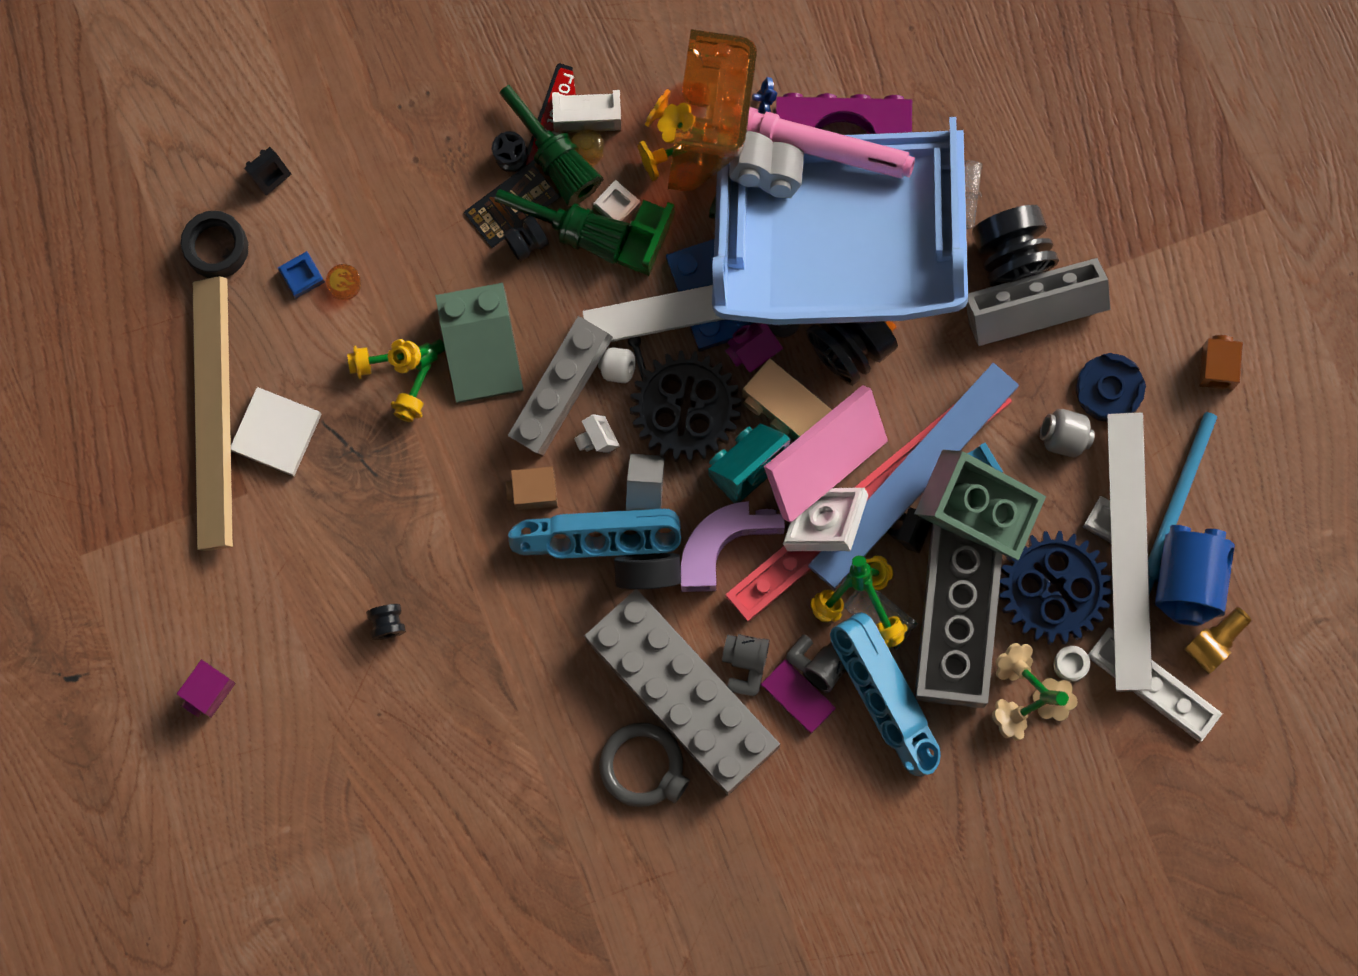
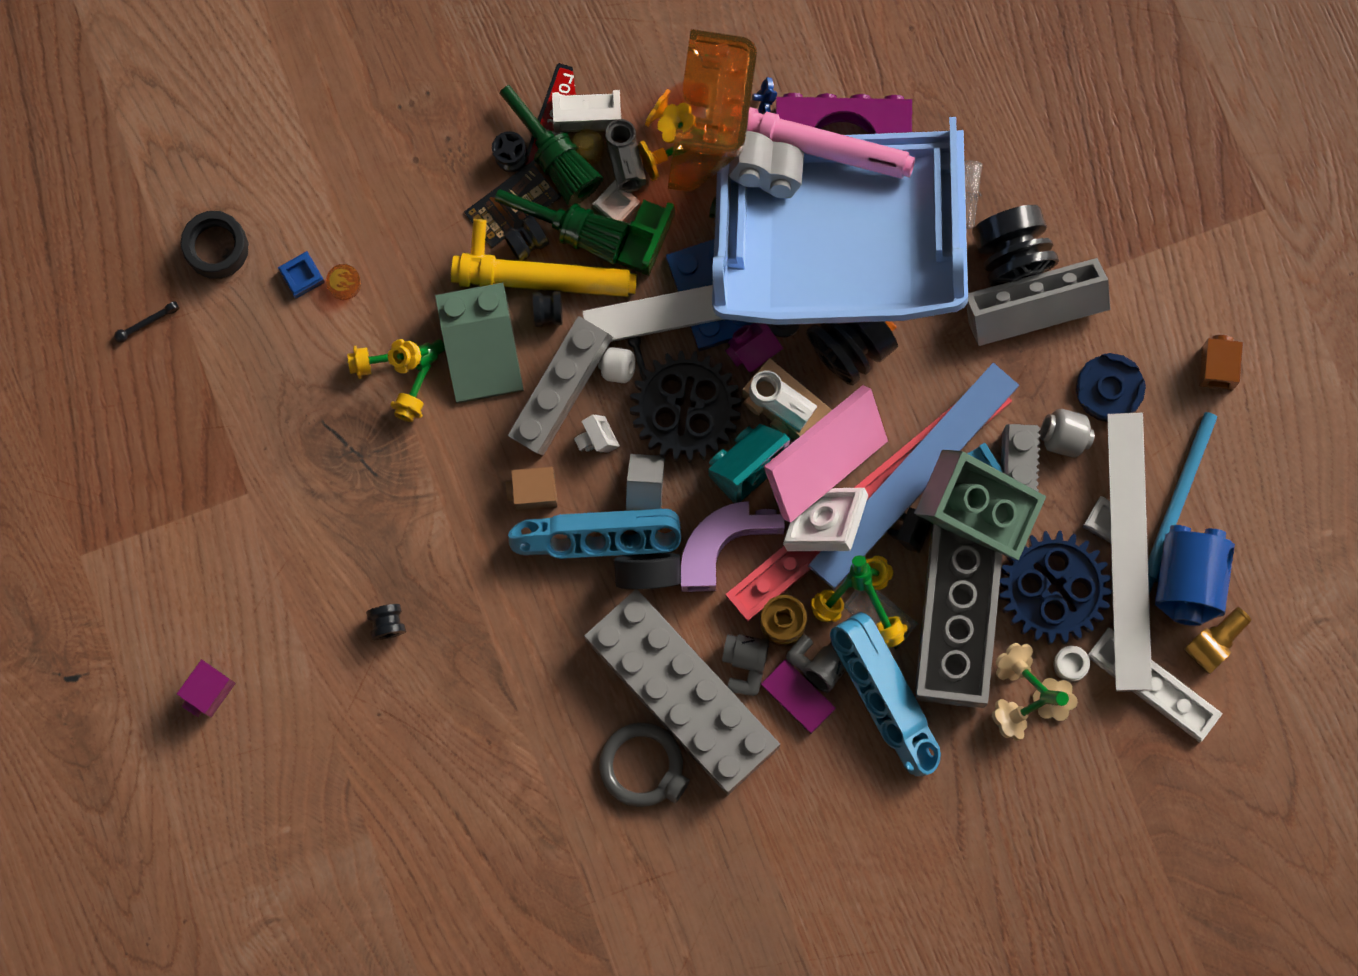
tan tile [193,276,233,551] -> none
white tile [231,387,322,476] -> none
black tile [244,147,292,196] -> none
none -> black hinge [114,301,180,343]
none -> yellow cylinder [451,219,637,297]
none -> black wheel [533,291,563,327]
none -> dark grey piece [605,119,646,193]
none -> white piece [749,370,817,432]
none -> pearl gold wheel [760,595,807,647]
none -> light grey brick [1001,424,1041,491]

